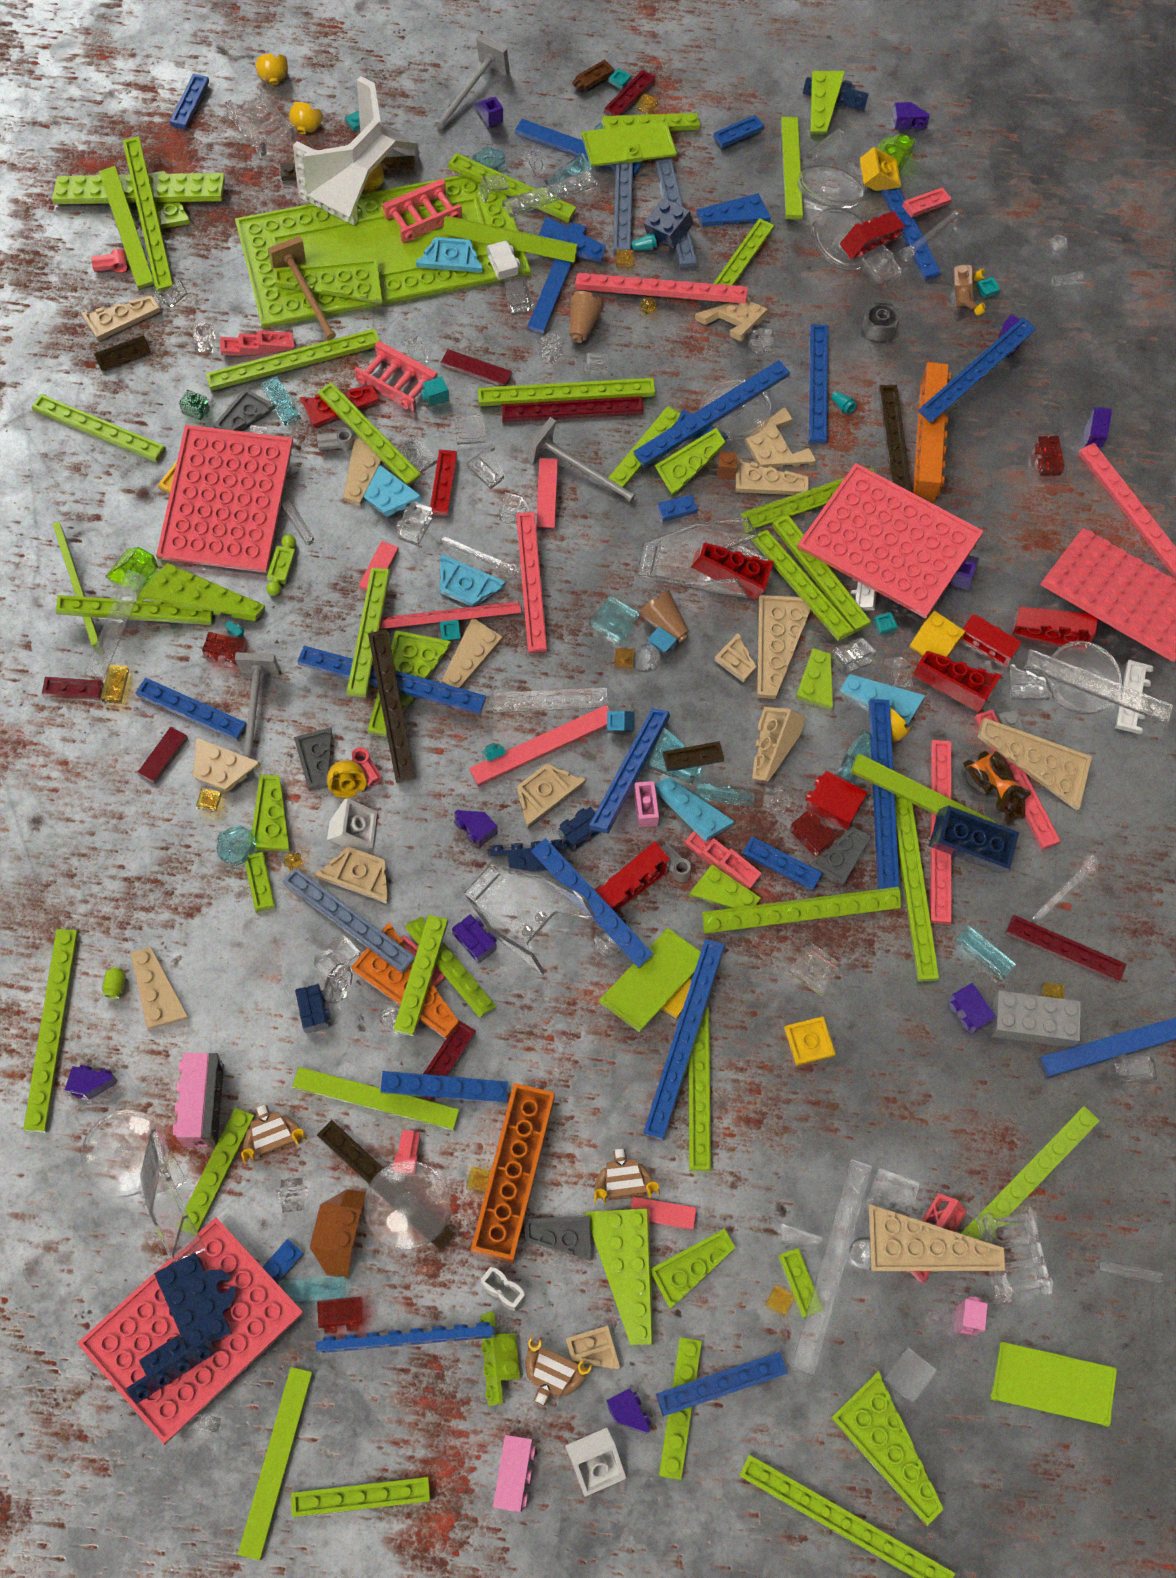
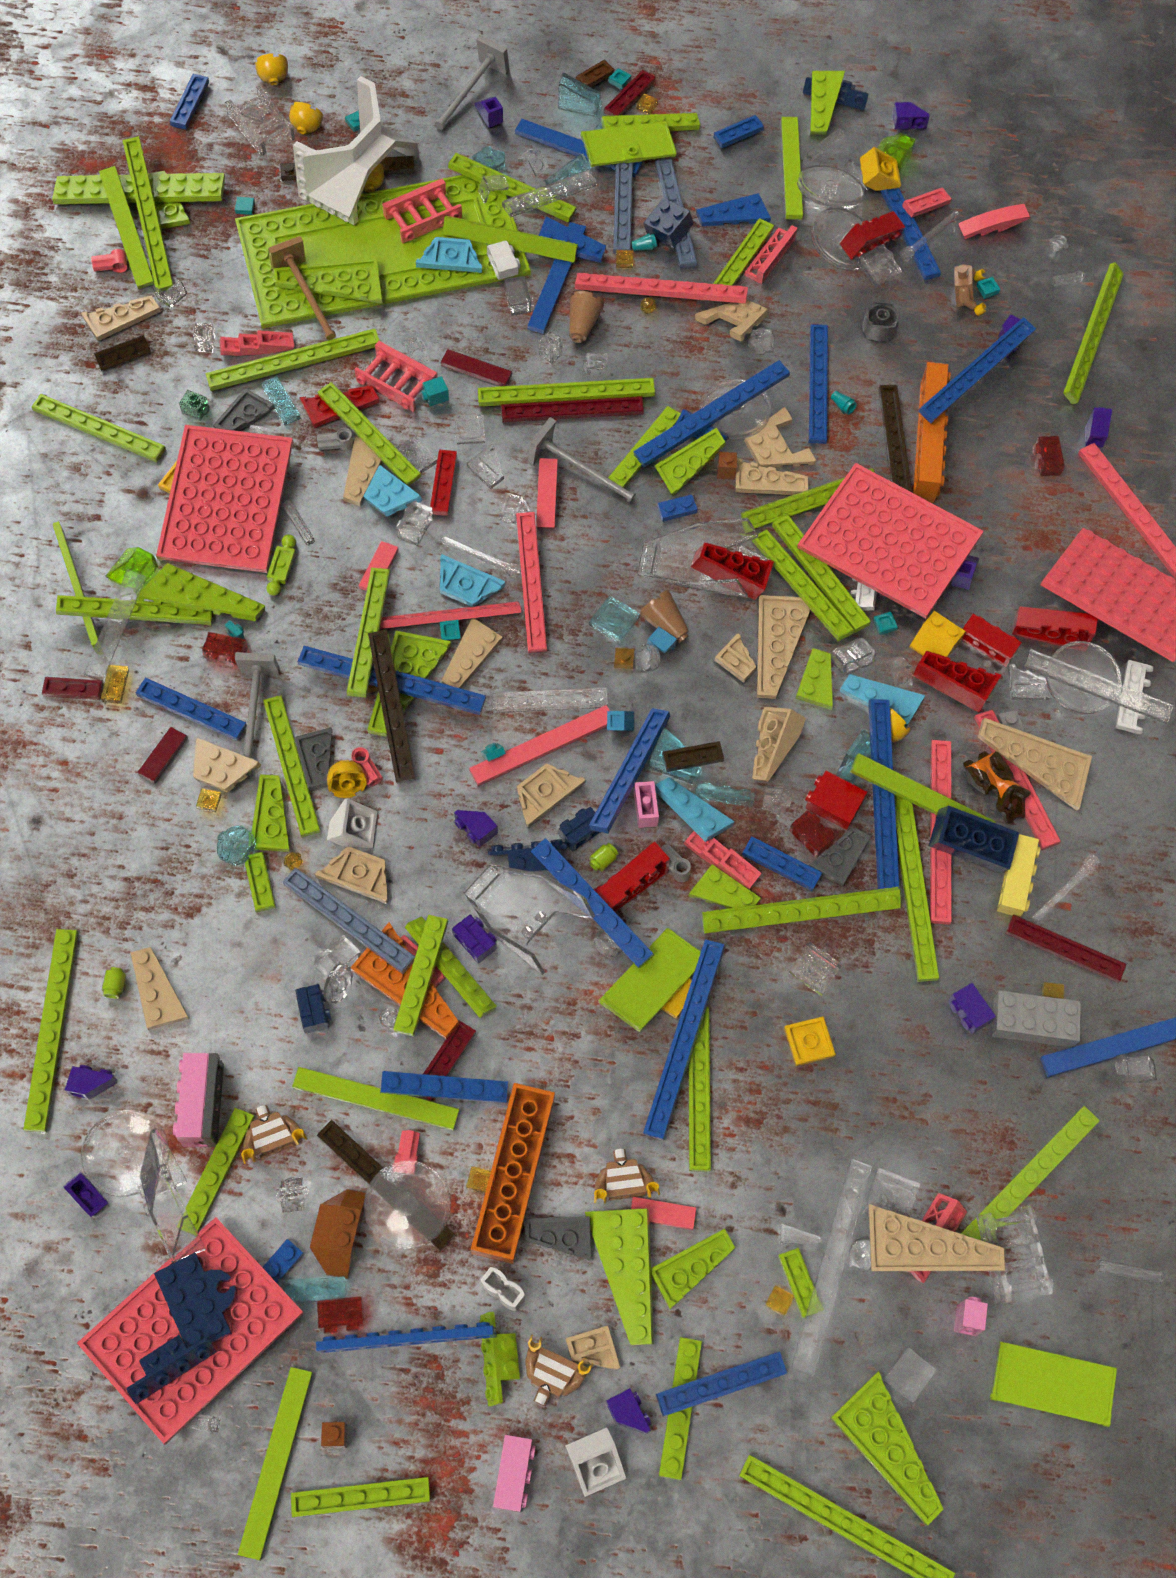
clear light blue plate [955,925,1016,981] -> none
none -> dark purple slope [63,1172,108,1217]
none -> teal tile [235,197,255,215]
none -> lime tile [263,695,321,838]
none -> dark orange brick [321,1422,347,1449]
none -> clear light blue slope [558,73,603,117]
none -> lime brick [589,843,619,872]
none -> coral fence [744,225,798,284]
none -> coral slope [958,204,1030,240]
none -> light yellow brick [997,834,1040,917]
none -> lime plate [1063,262,1124,404]

